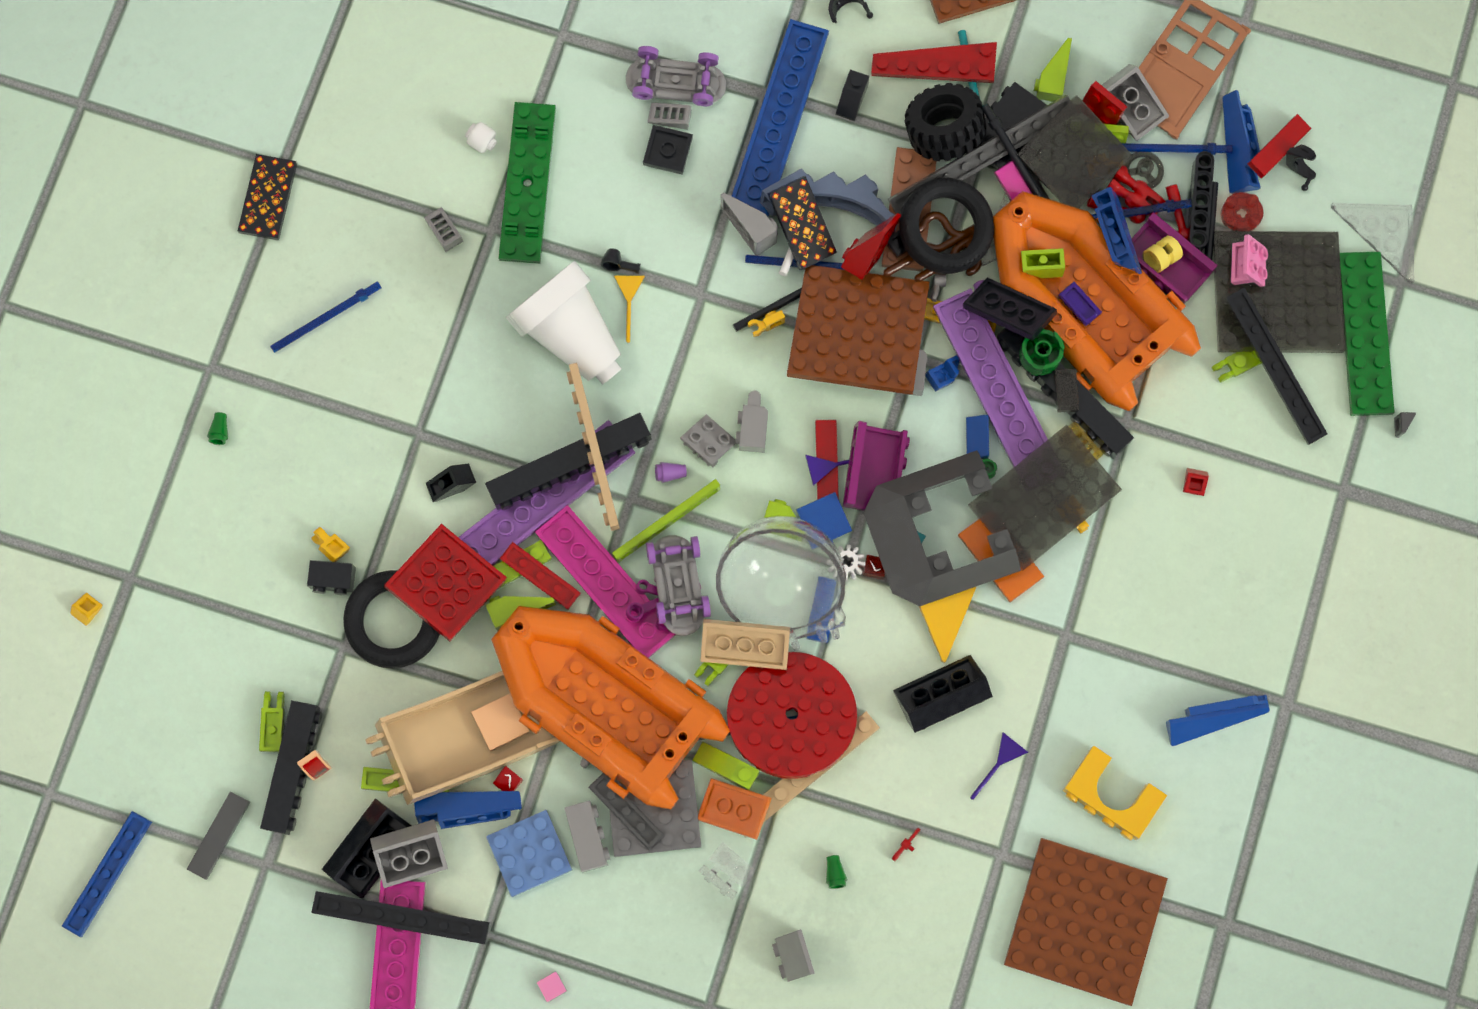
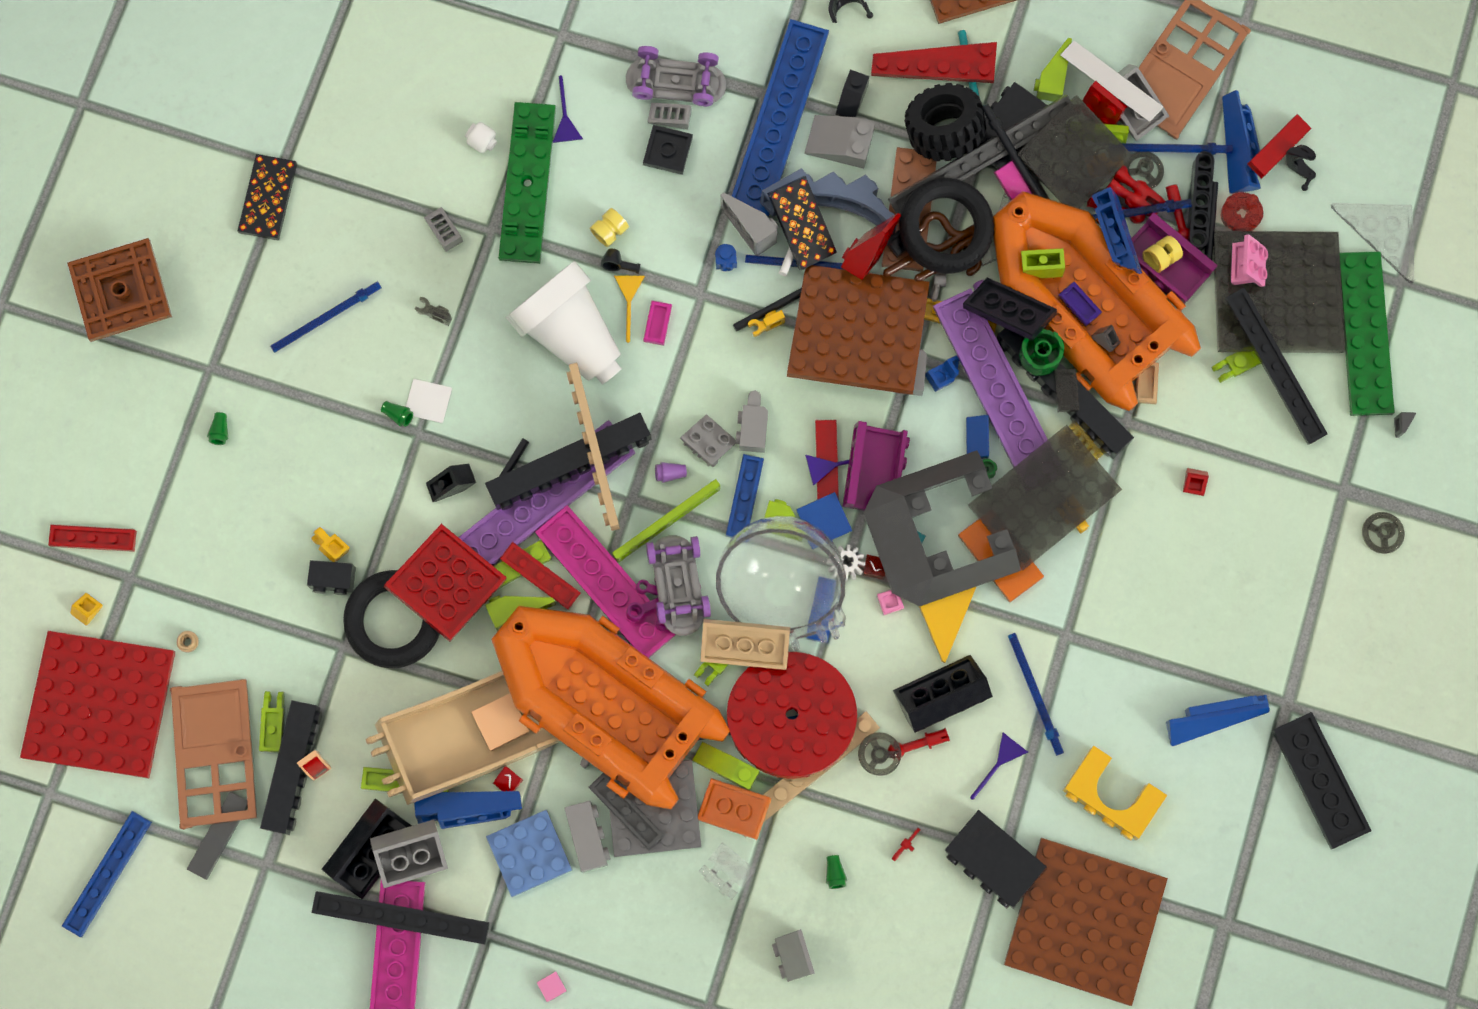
none -> red plate [20,631,175,779]
none -> red tile [48,525,137,552]
none -> dark orange piece [67,238,172,342]
none -> nougat door [170,679,257,830]
none -> tan plate [177,631,199,653]
none -> green cone [381,401,413,427]
none -> white sticker [406,379,452,423]
none -> clear smoke plate [415,297,452,326]
none -> black bar [499,438,529,476]
none -> dark purple piece [553,75,583,143]
none -> light yellow wheel [590,208,629,247]
none -> dark pink tile [643,301,672,346]
none -> blue plate [715,244,737,272]
none -> blue tile [726,454,764,541]
none -> light grey slope [804,115,875,169]
none -> clear smoke piece [858,732,901,776]
none -> bright pink tile [877,590,904,615]
none -> red pin [888,728,950,759]
none -> black panel [945,810,1047,909]
none -> clear blue bar [1008,633,1064,756]
none -> white sticker [1061,41,1163,122]
none -> dark grey slope [1091,325,1120,352]
none -> tan tile [1136,362,1159,404]
none -> black plate [1271,712,1372,849]
none -> clear smoke piece [1362,512,1405,554]

